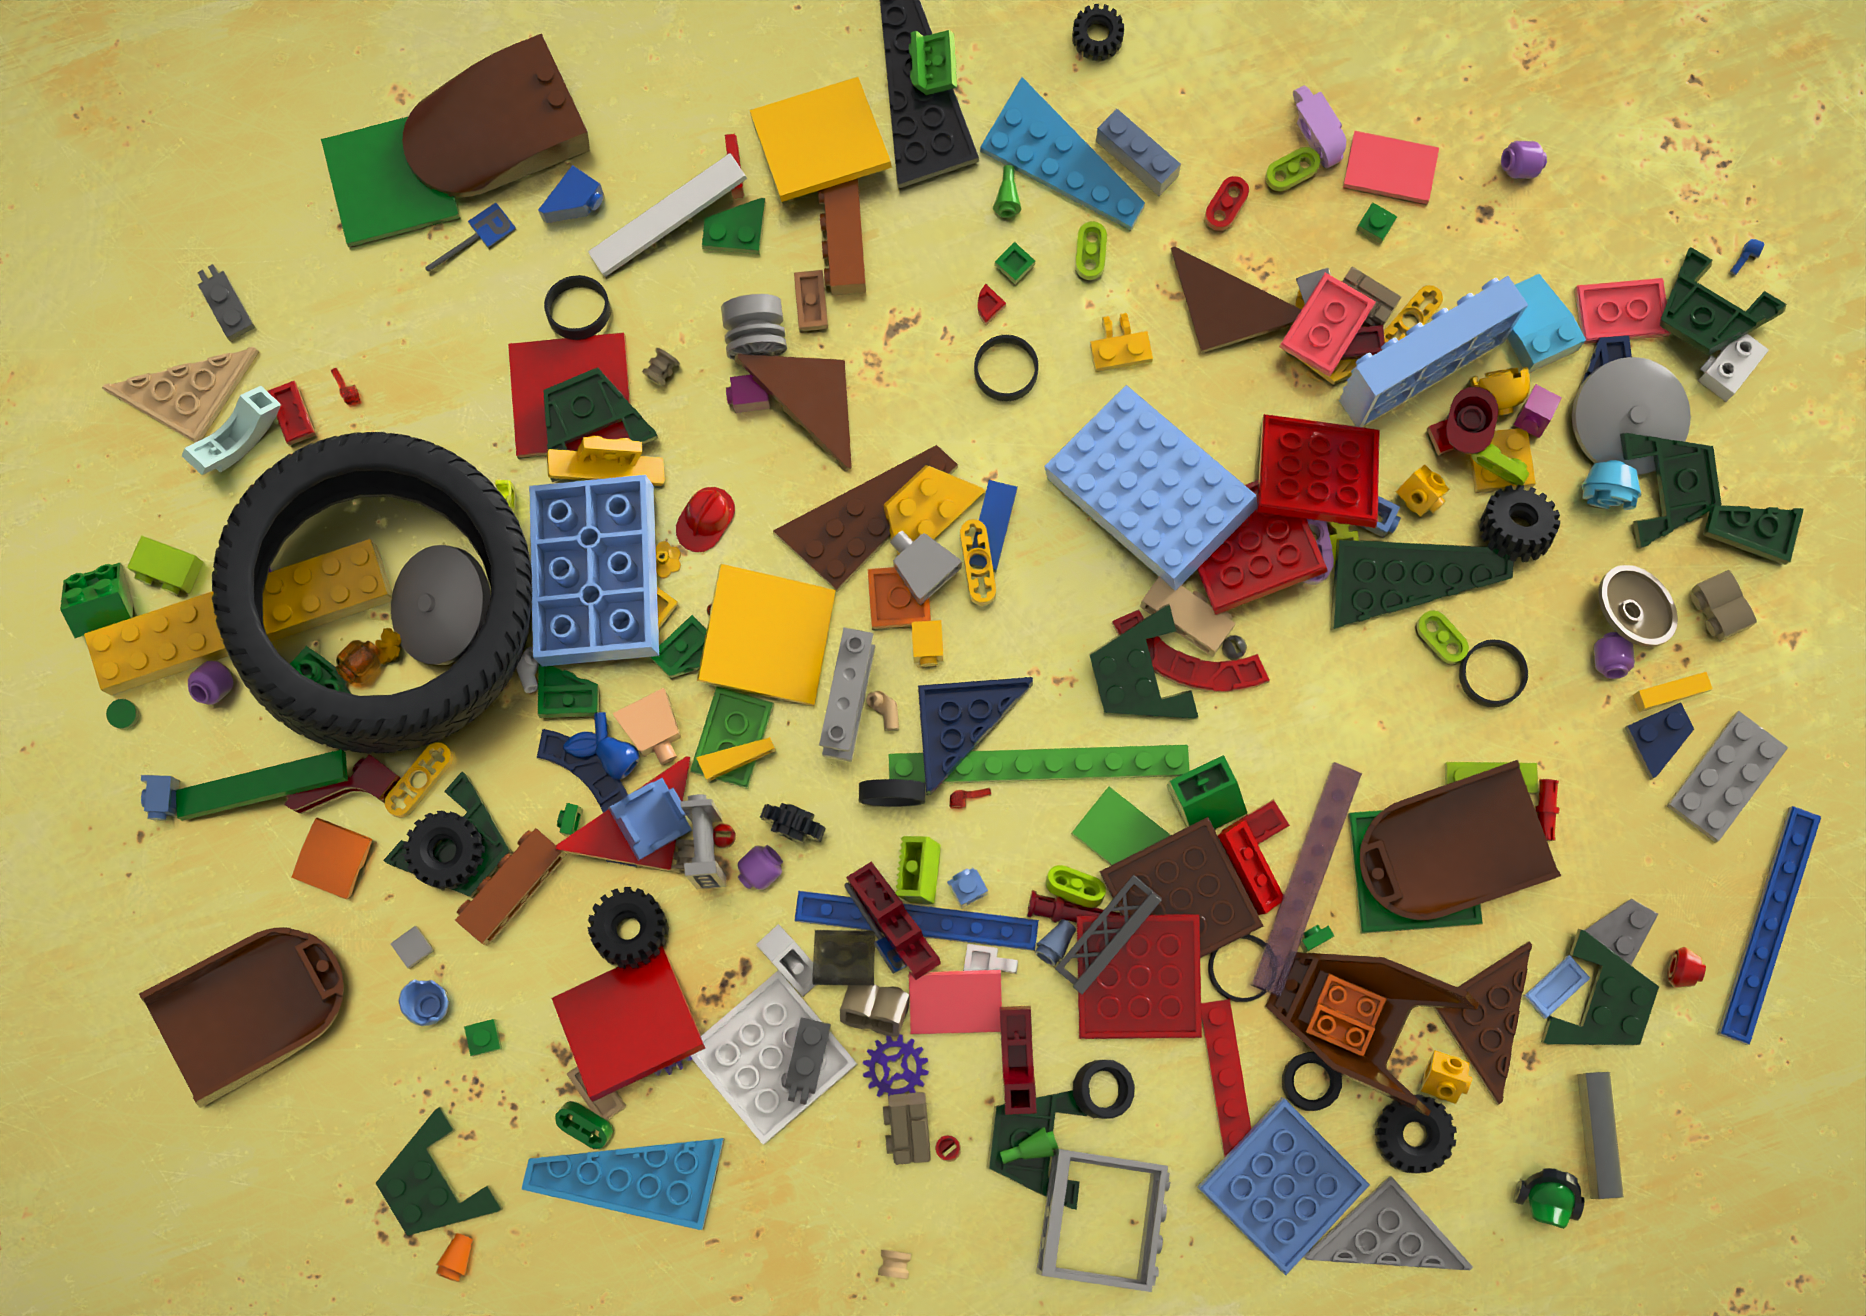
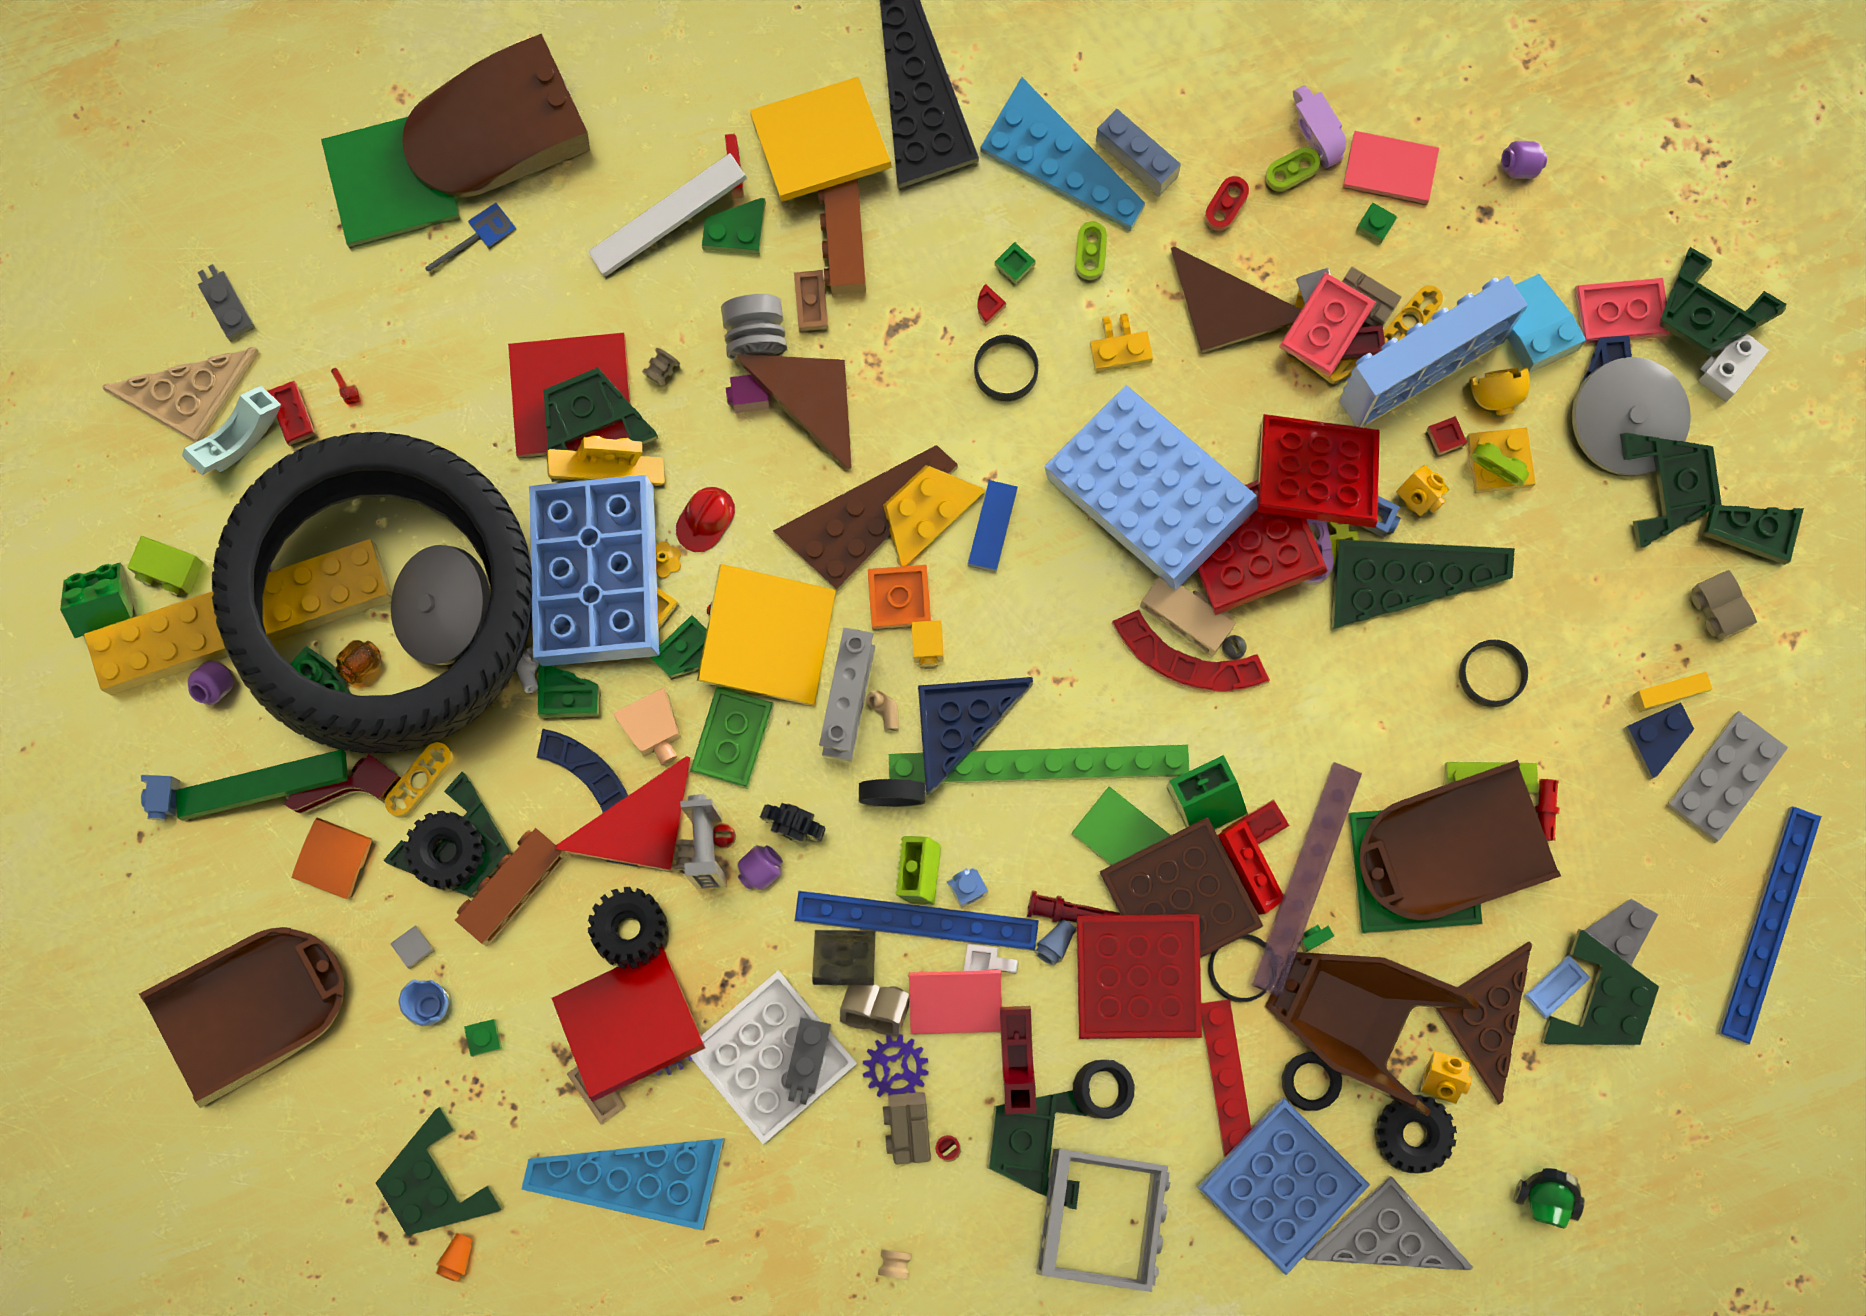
green tile [106,699,139,729] -> none
yellow plant [374,628,401,664] -> none
neon yellow plate [495,480,515,514] -> none
blue slope [538,165,604,223] -> none
black tyre [544,275,610,340] -> none
green beam [555,1101,613,1149] -> none
green plate [557,803,583,837] -> none
blue piece [563,712,640,780] -> none
medium blue panel [608,778,692,861] -> none
yellow piece [696,737,776,782] -> none
white slope [756,924,825,997] -> none
dark grey piece [844,883,906,974] -> none
dark red slope [846,861,941,980] -> none
light grey torso [890,531,962,605] -> none
bright green bracket [909,30,957,95] -> none
clear red hand [949,788,991,809] -> none
yellow beam [960,519,996,606] -> none
bright green cone [993,165,1022,218] -> none
bright green cone [1000,1127,1058,1164] -> none
lime plate [1045,865,1106,908] -> none
dark grey fence [1055,875,1162,994] -> none
black tyre [1072,4,1124,61] -> none
dark green wing [1089,604,1198,718] -> none
orange slope [1306,973,1386,1056] -> none
lime plate [1417,610,1469,664] -> none
dark red piece [1446,387,1498,454] -> none
black tyre [1479,485,1561,562] -> none
brick [1513,384,1562,438] -> none
dark grey brick [1577,1072,1624,1199] -> none
medium azure cone [1581,460,1641,510] -> none
medium lavender head [1594,632,1635,679] -> none
dark tan dish [1599,565,1678,647] -> none
red cone [1668,947,1706,988] -> none
blue hand [1730,239,1764,275] -> none

